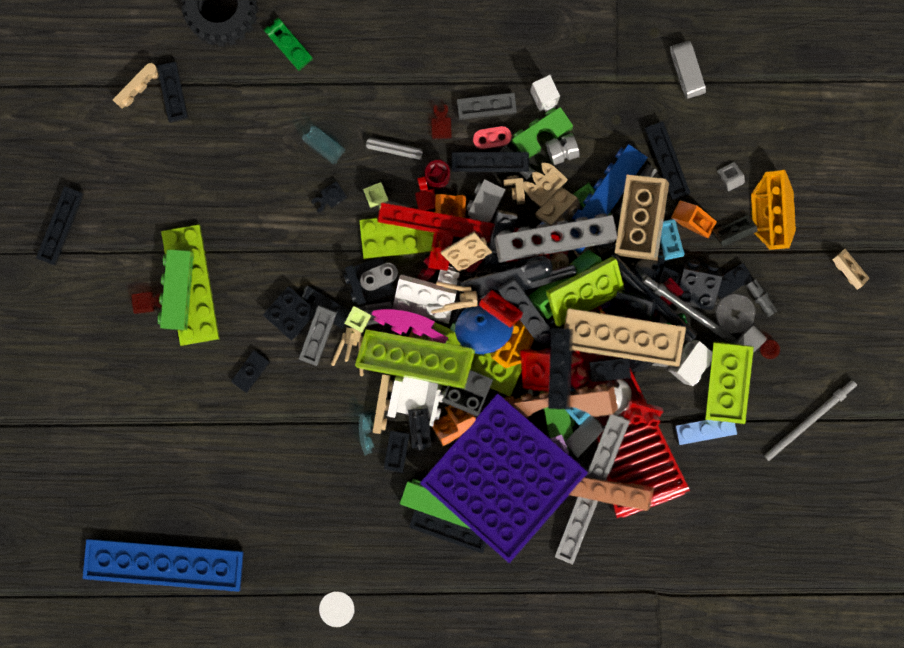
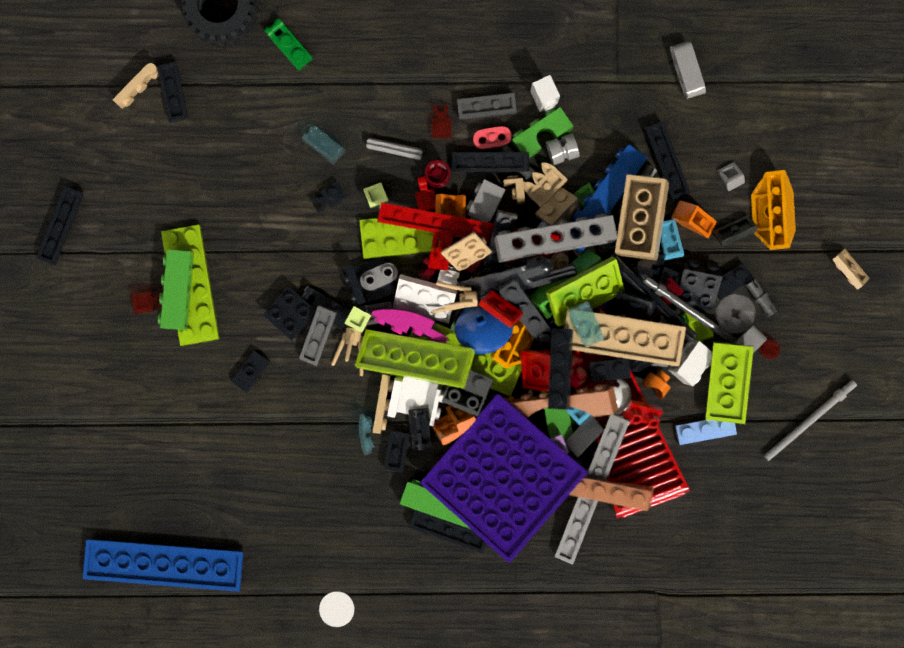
none -> clear light blue hinge [568,301,605,348]
none -> orange piece [641,370,671,400]
none -> lime slope [684,311,714,342]

